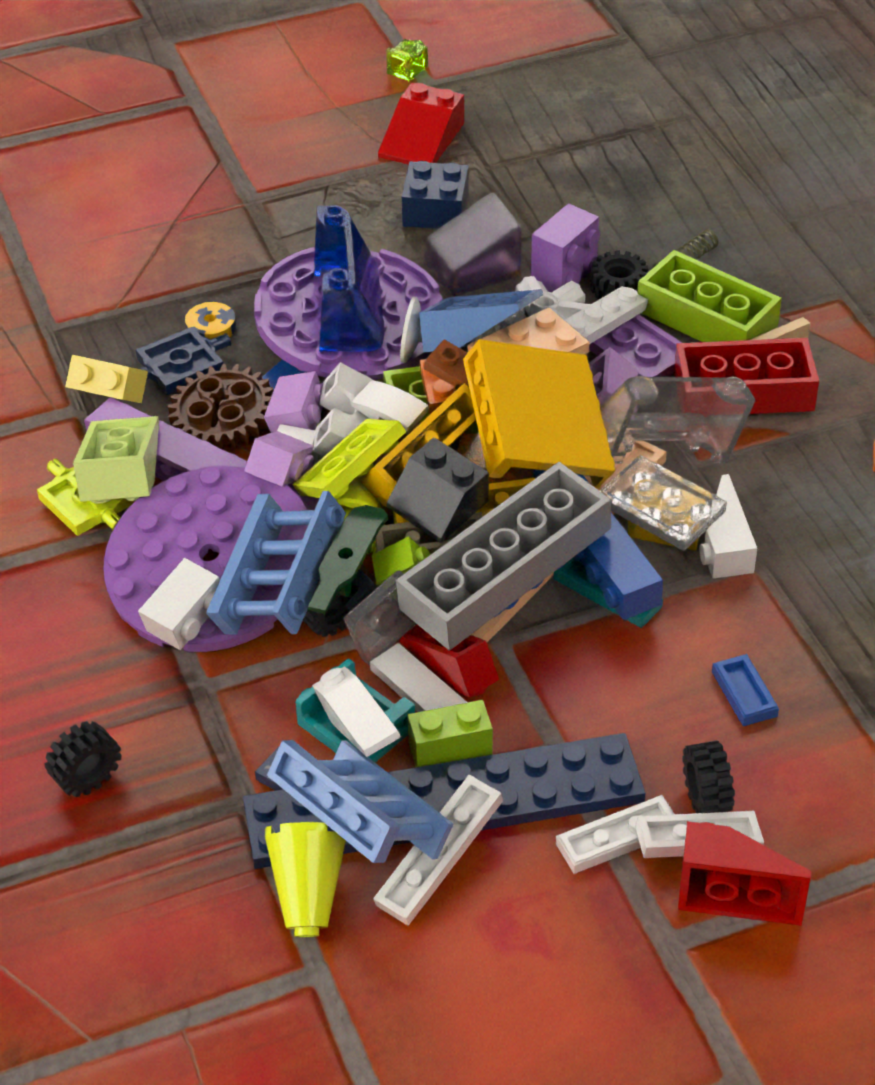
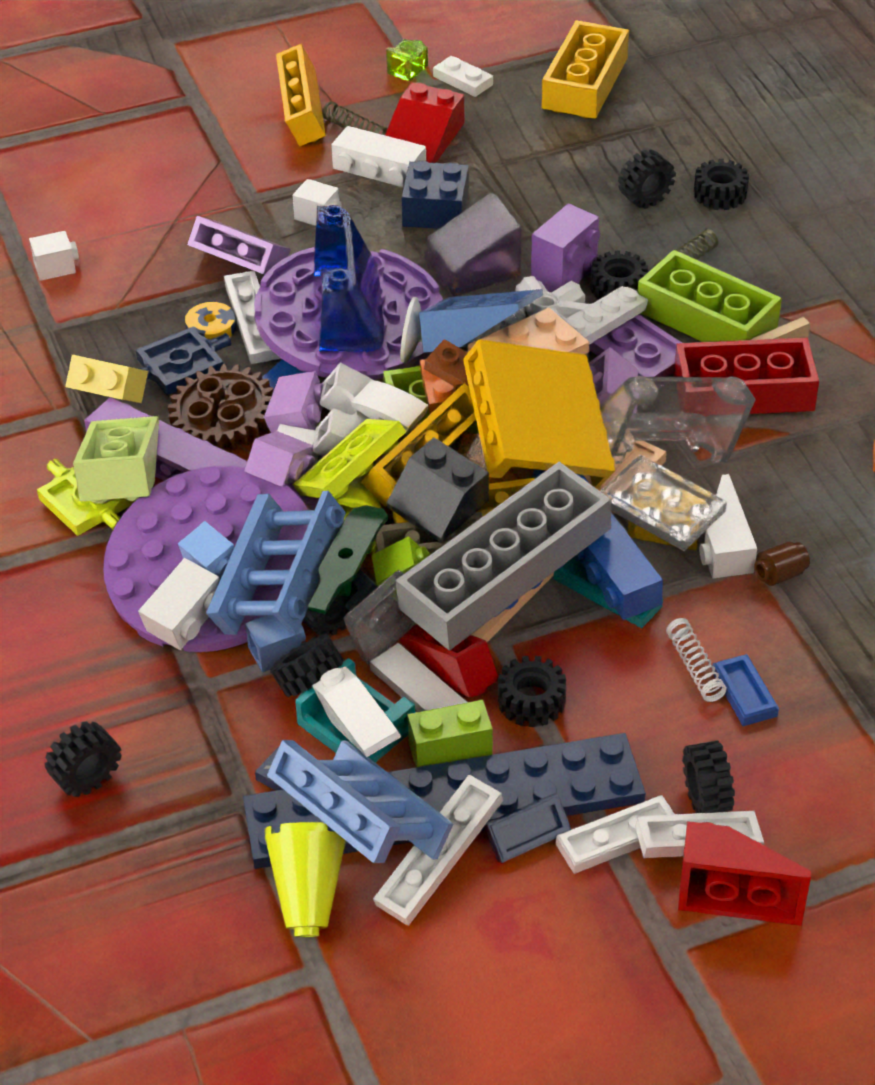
none -> white brick [29,231,79,281]
none -> light blue brick [178,521,234,579]
none -> lavender brick [187,216,291,275]
none -> white plate [224,271,281,364]
none -> medium blue brick [245,616,306,672]
none -> black tyre [270,634,344,697]
none -> yellow brick [276,43,326,146]
none -> white brick [292,179,342,229]
none -> olive piece [322,101,387,135]
none -> white brick [331,126,426,188]
none -> white plate [433,56,493,97]
none -> dark blue tile [484,793,572,863]
none -> black tyre [498,656,566,727]
none -> yellow brick [542,20,629,119]
none -> black tyre [618,149,676,209]
none -> white piece [666,618,726,702]
none -> black tyre [694,159,749,210]
none -> reddish brown brick [754,541,810,586]

